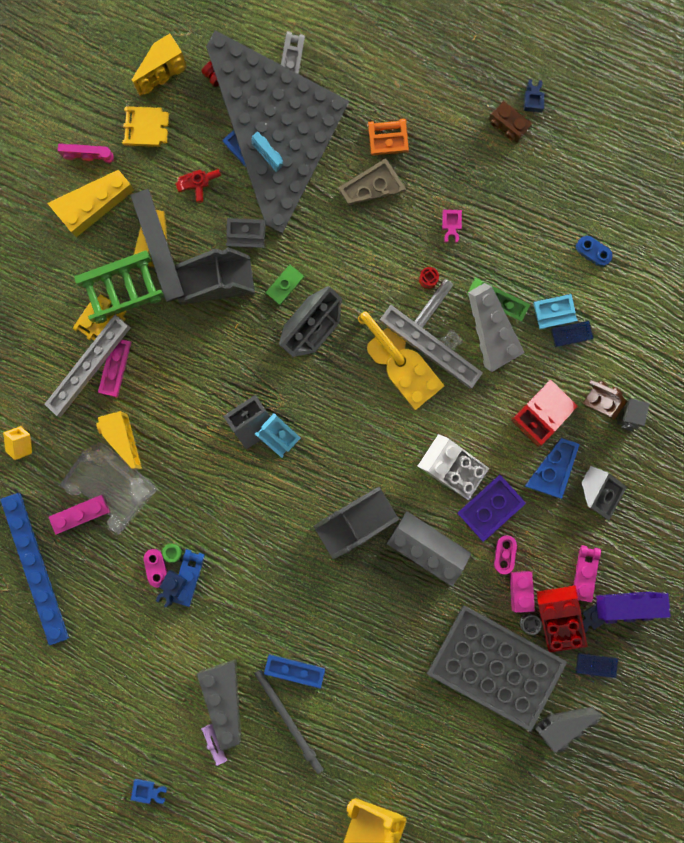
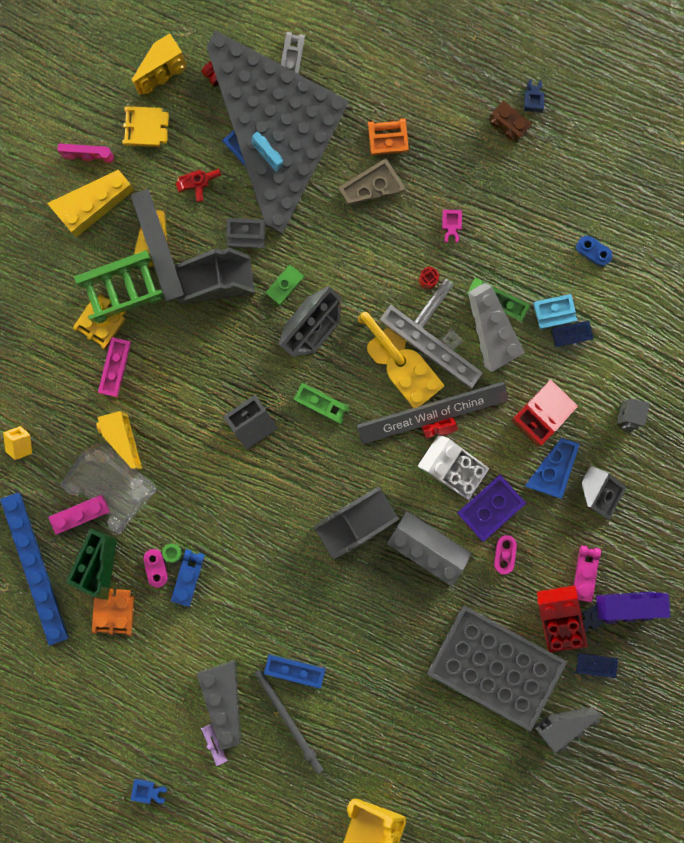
light grey plate [44,315,131,417] -> none
dark blue plate [156,570,187,607] -> none
medium azure plate [255,413,300,458] -> none
dark pink brick [509,571,535,613] -> none
dark grey wheel [520,614,542,635] -> none
bracket [582,380,627,420] -> none
none -> dark green wedge [66,528,117,600]
none -> orange plate [92,589,134,636]
none -> bright green plate [293,383,350,424]
none -> dark grey tile [357,382,508,444]
none -> red plate [422,417,458,438]

